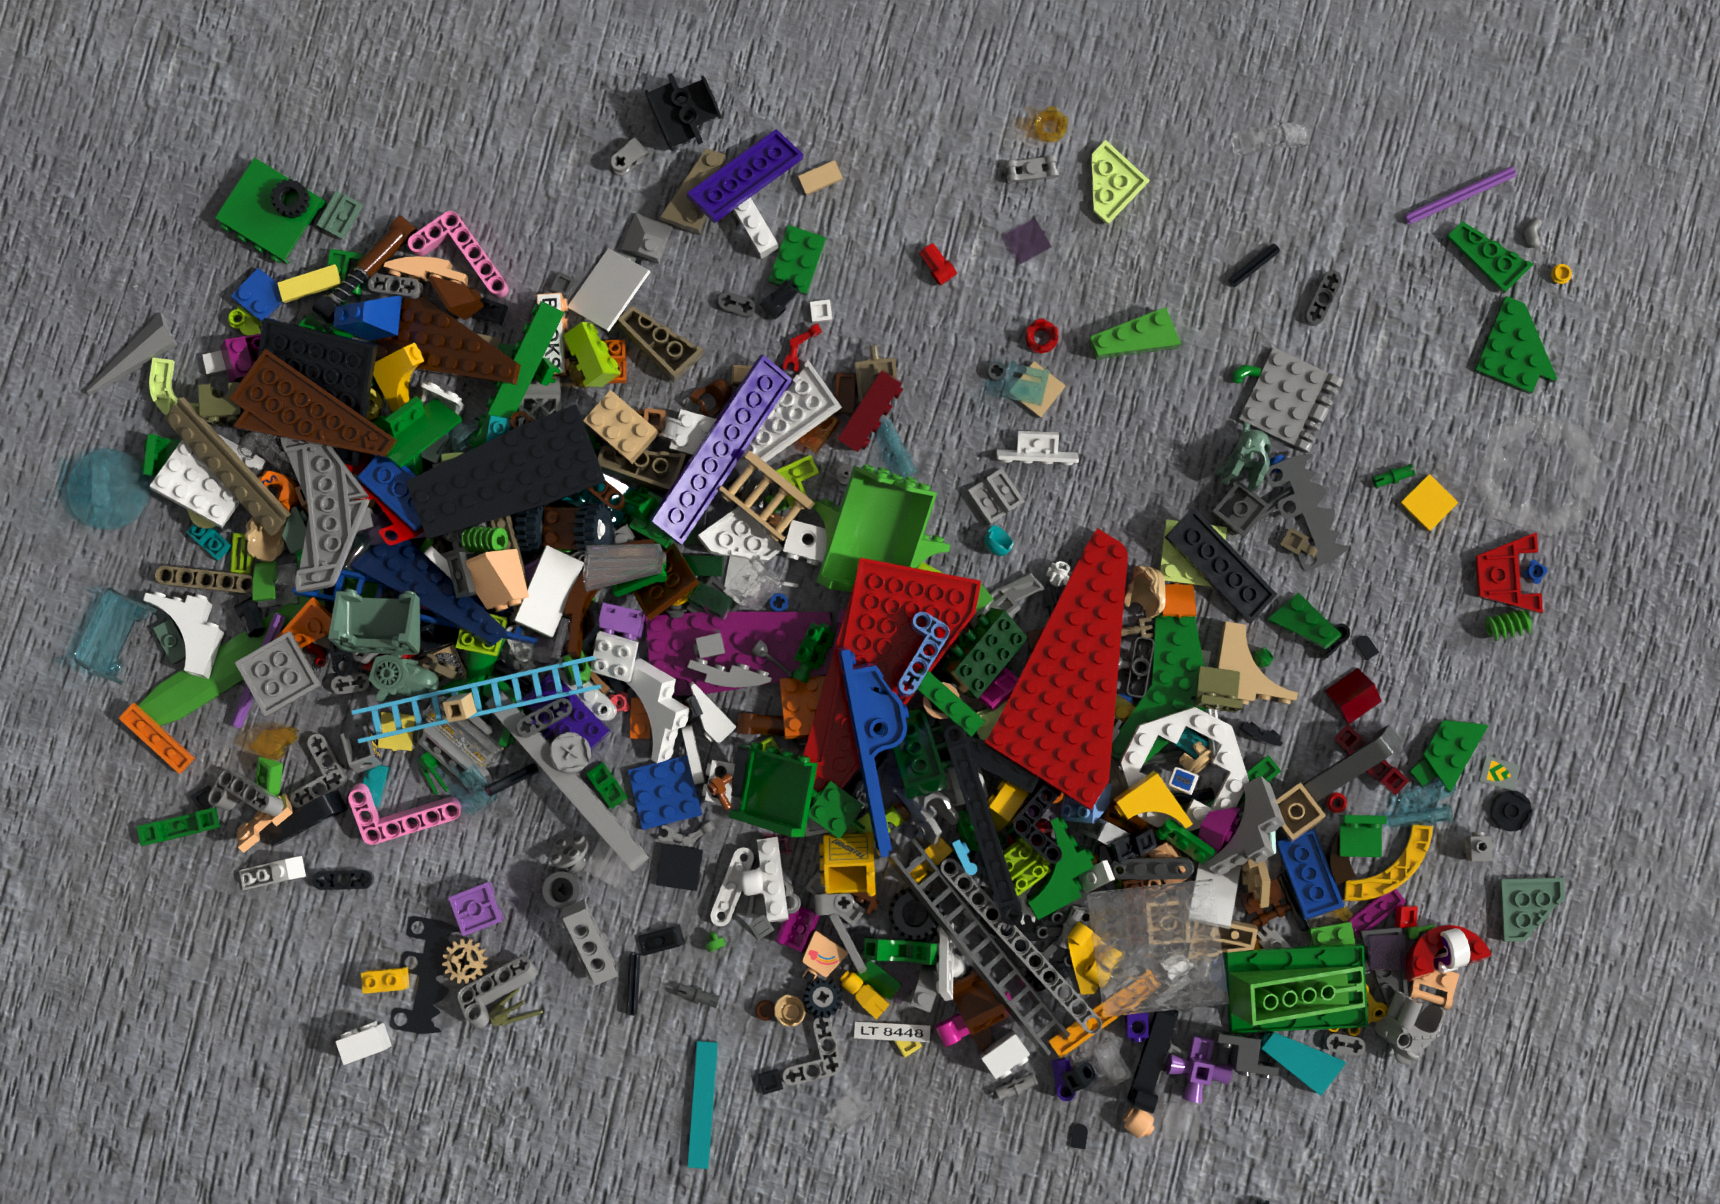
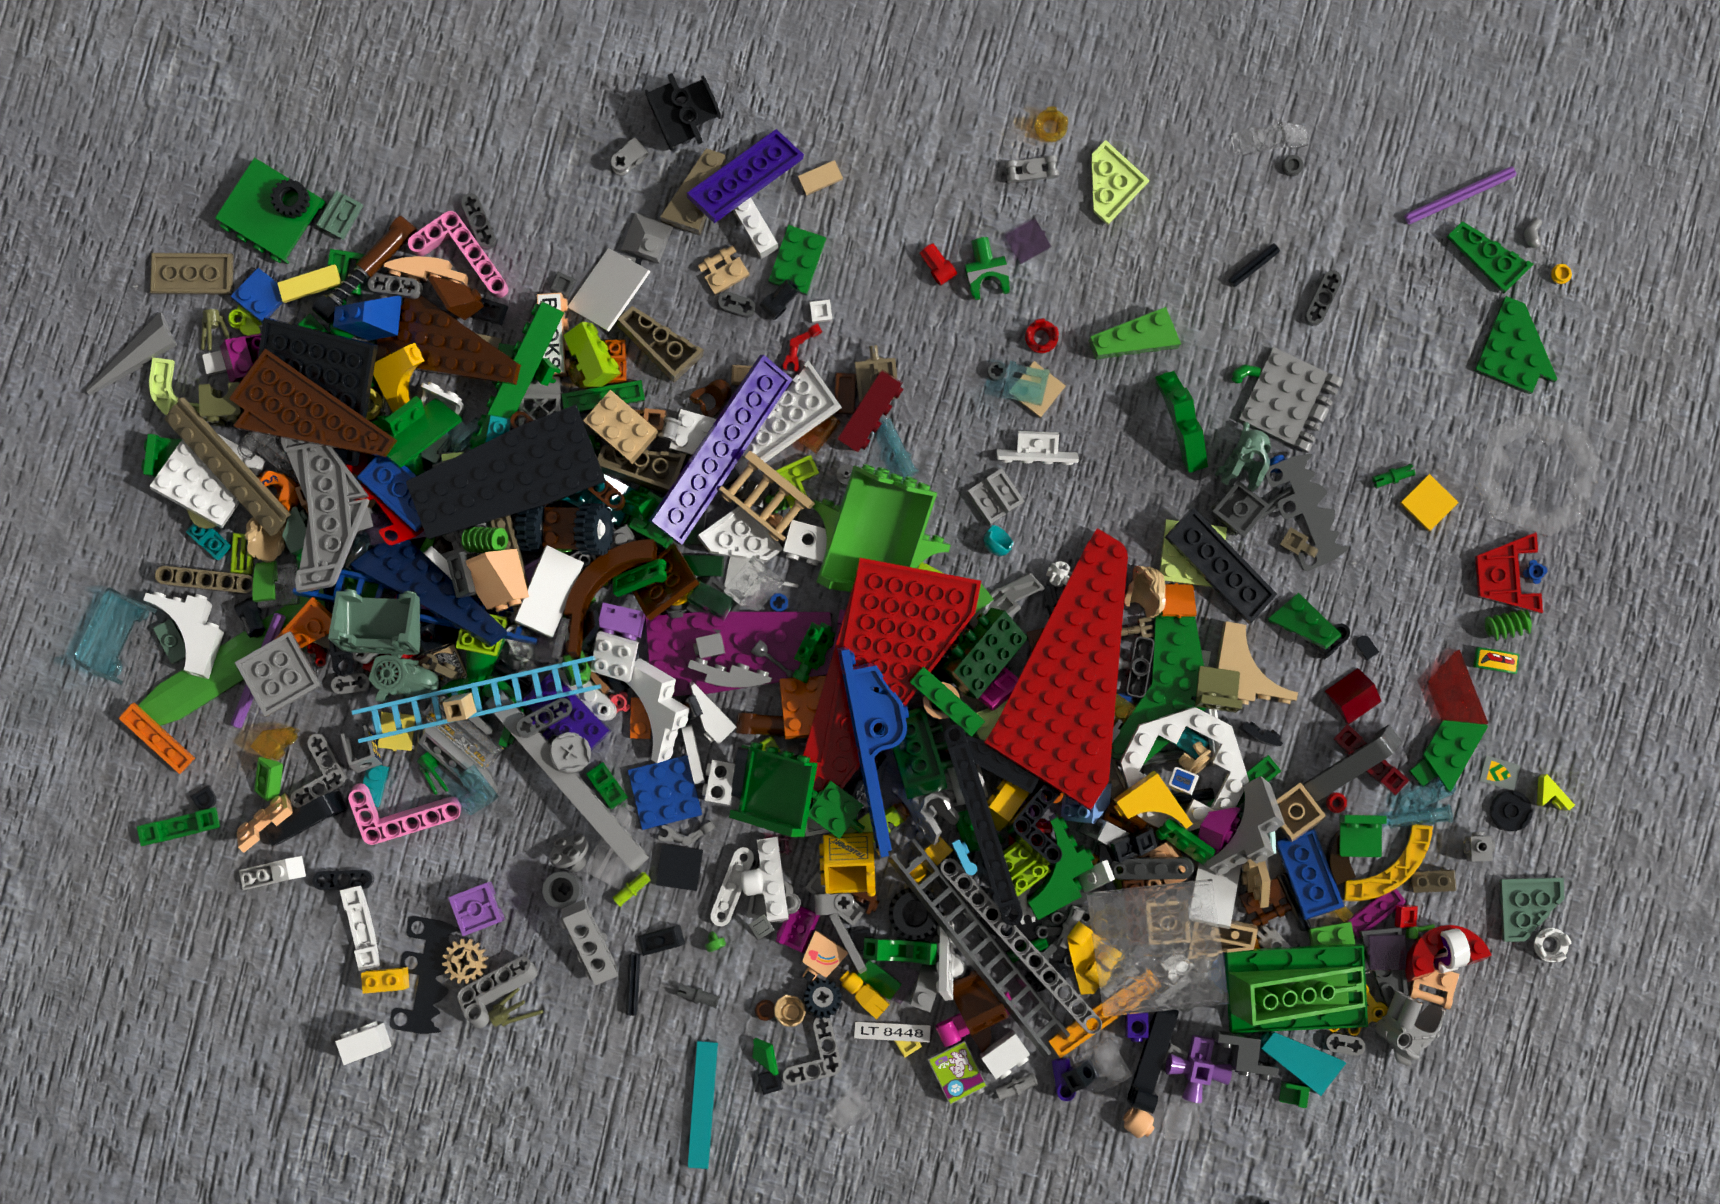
clear light blue bracket [67,449,150,530] -> none
light grey beam [208,769,284,816] -> none
black axle [485,763,539,796] -> none
clear slope [583,544,666,591] -> none
dark orange piece [707,773,733,810] -> none
medium blue beam [897,612,949,697] -> none
black piece [1071,1124,1088,1149] -> none
green plate [1253,647,1274,668] -> none
none -> dark tan tile [150,253,234,295]
none -> olive plant [201,309,231,351]
none -> white slope [340,885,380,971]
none -> dark grey beam [461,193,496,250]
none -> green plate [561,380,645,412]
none -> lime axle [612,872,650,907]
none -> tan plate [698,245,750,296]
none -> green piece [752,1038,779,1076]
none -> brick [927,1039,987,1106]
none -> green connector [965,237,1010,301]
none -> green axle [1007,938,1048,963]
none -> green arch [1155,371,1208,473]
none -> green panel [1279,1081,1310,1108]
none -> dark grey tile [1282,155,1303,176]
none -> dark tan plate [1412,870,1457,893]
none -> clear red wing [1427,649,1488,724]
none -> slope [1473,647,1520,674]
none -> white piece [1534,928,1571,962]
none -> neon yellow slope [1537,774,1575,811]

